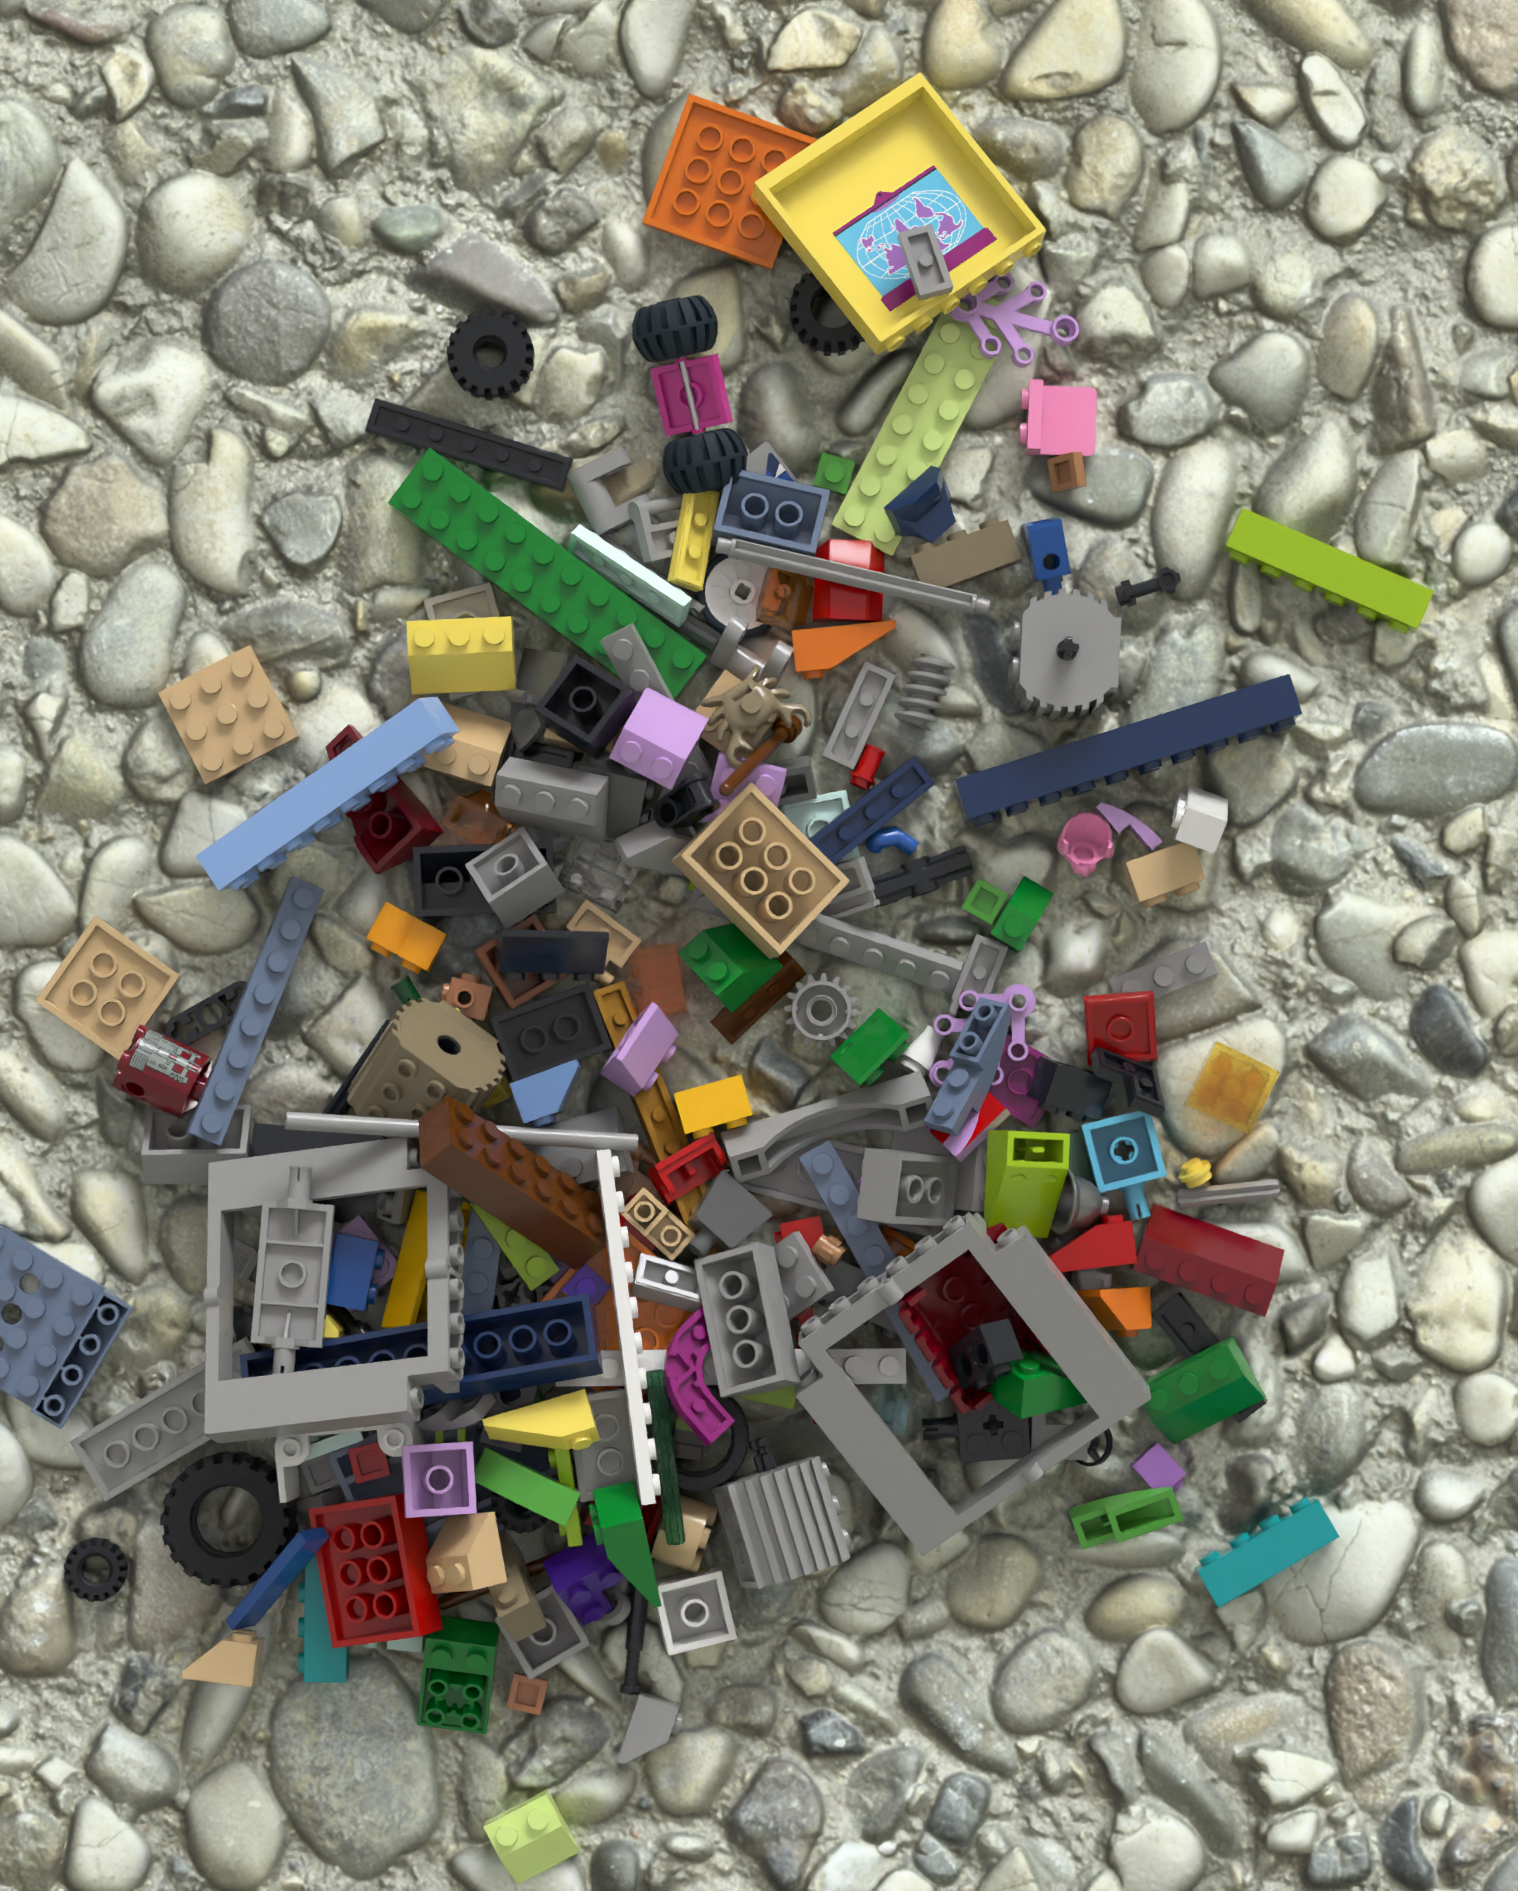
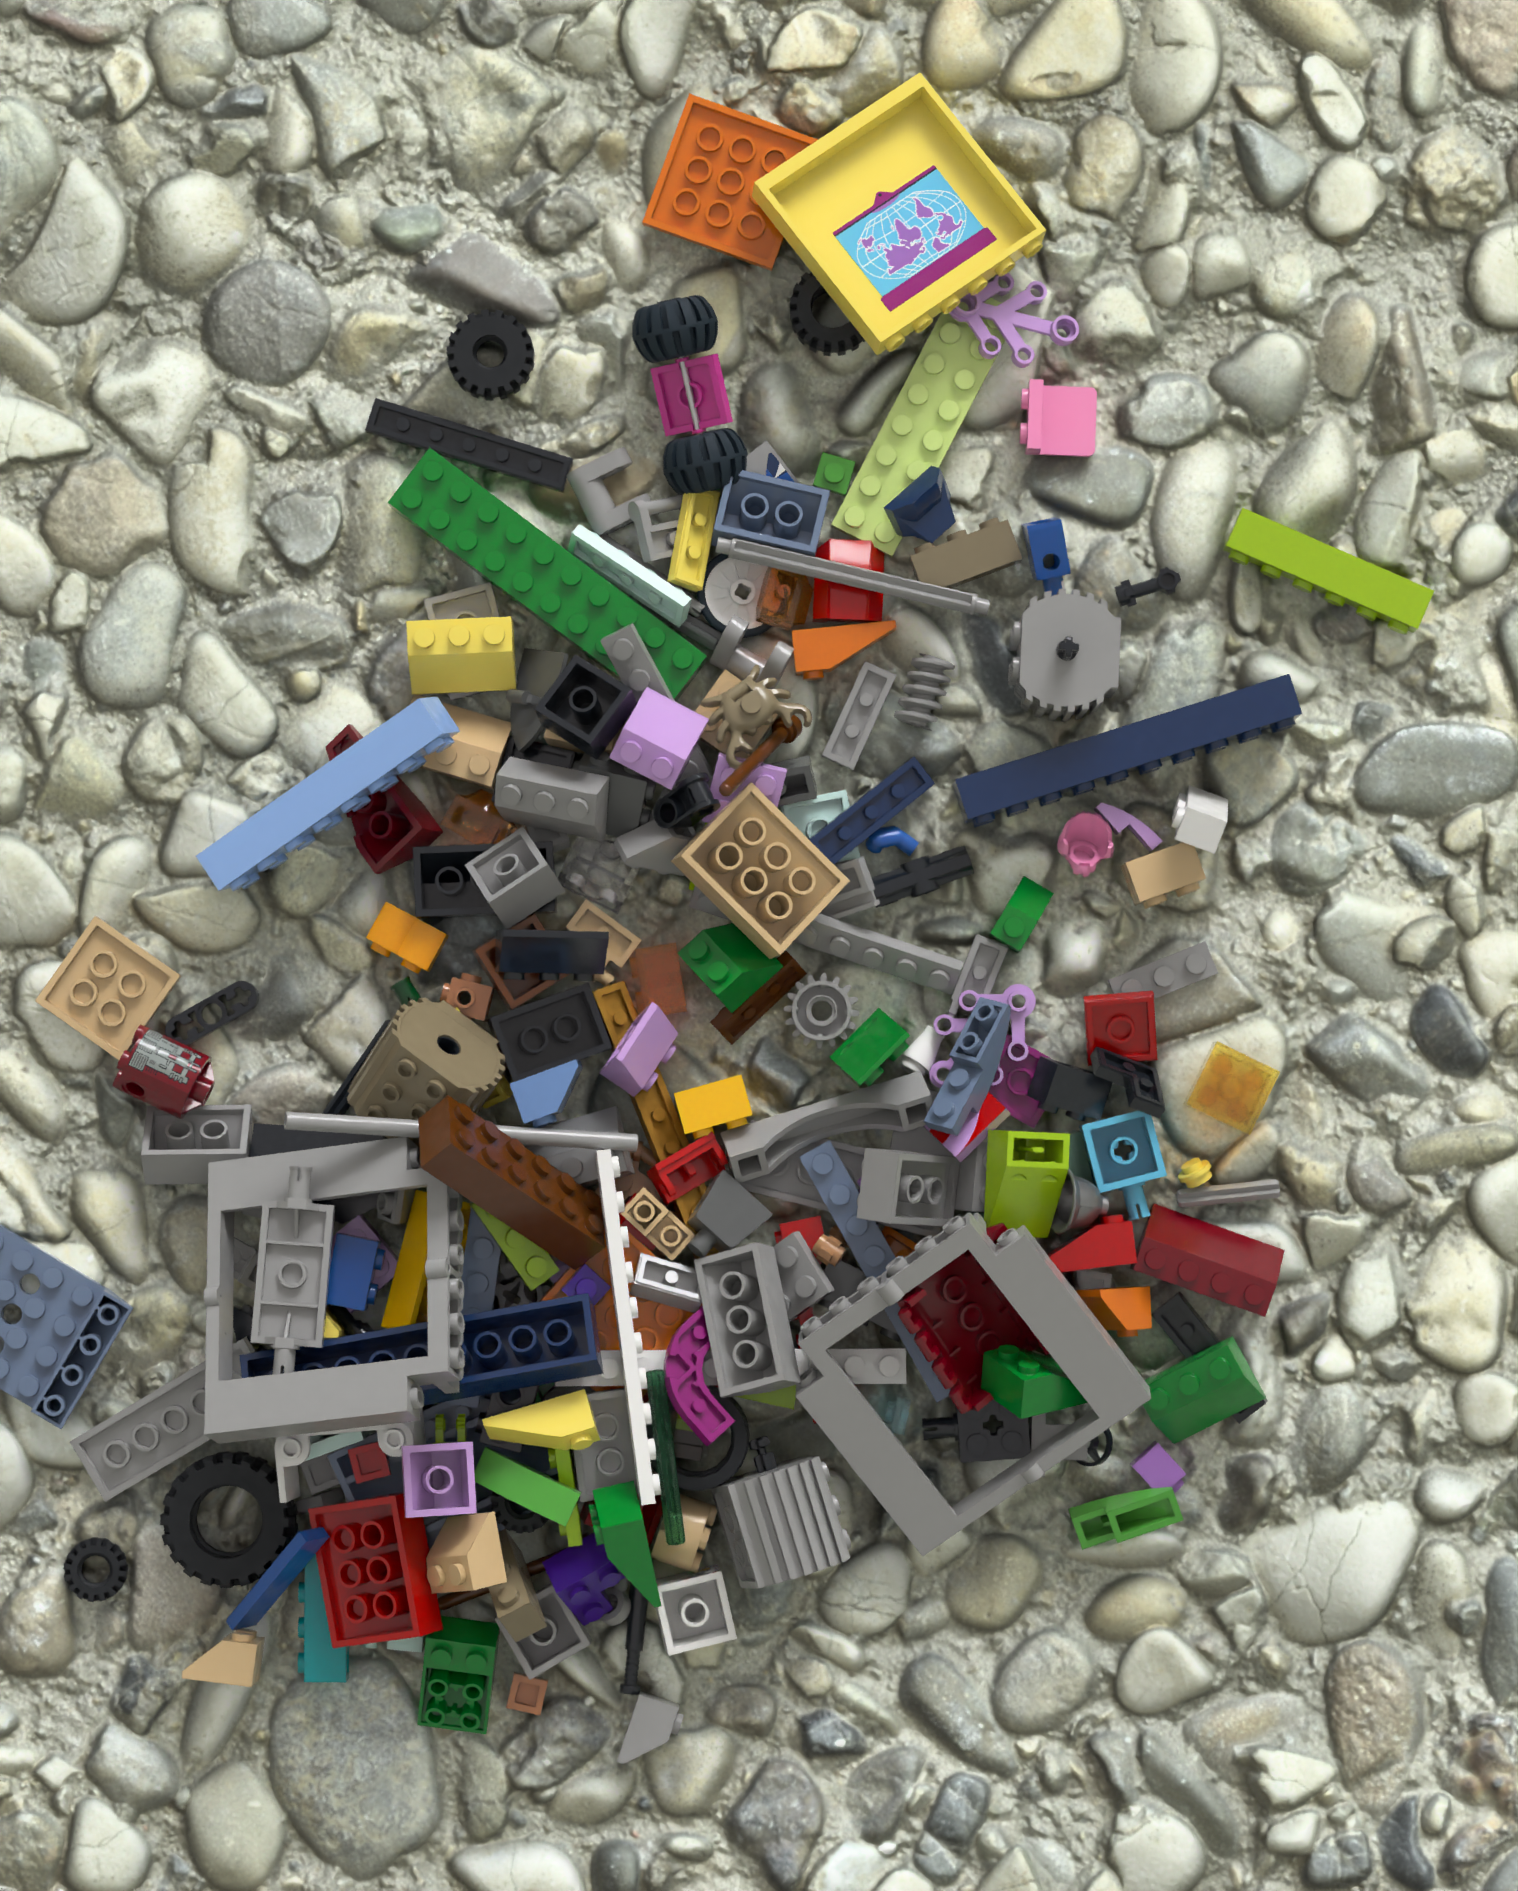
tan plate [158,645,299,785] -> none
sand blue plate [186,876,324,1147] -> none
light grey slope [417,1394,497,1431] -> none
yellowish green slope [483,1789,580,1884] -> none
red pin [849,744,886,791] -> none
light grey plate [897,224,953,301] -> none
black brick [948,1319,1024,1391] -> none
bright green plate [961,878,1008,925] -> none
medium nougat plate [1047,452,1087,493] -> none
teal brick [1194,1496,1340,1608] -> none

